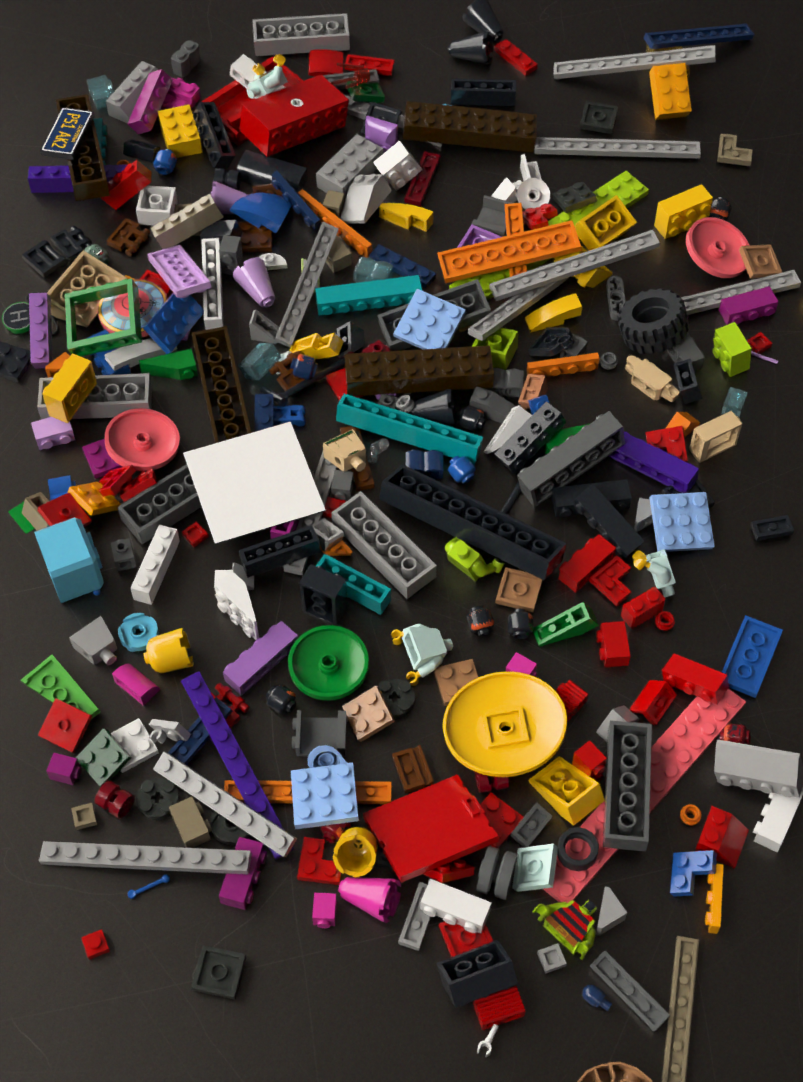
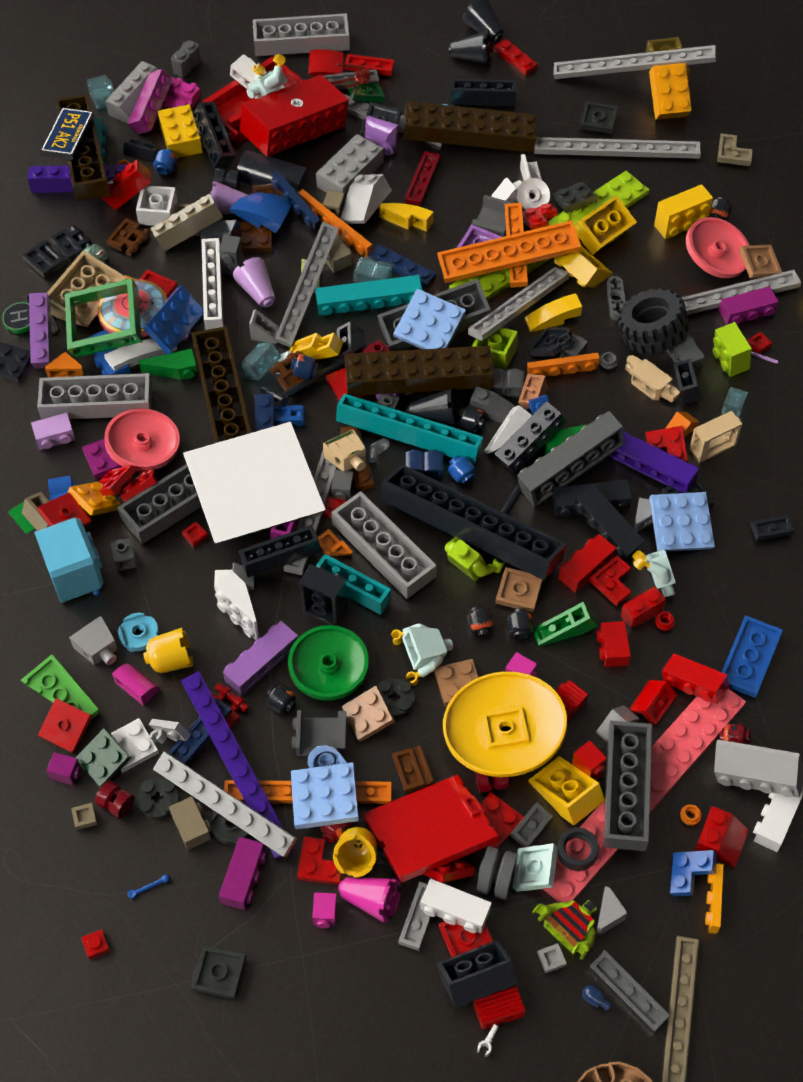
light grey plate [39,841,252,874] -> none
yellow brick [42,353,97,424] -> none
white brick [130,525,180,605] -> none
lavender plate [147,245,211,298] -> none
white plate [259,253,287,270] -> none
light grey slope [312,518,344,552] -> none
white brick [373,141,422,191] -> none
light grey bush [396,395,415,413] -> none
light grey plate [489,230,660,301] -> none
dark blue plate [644,24,754,49] -> none

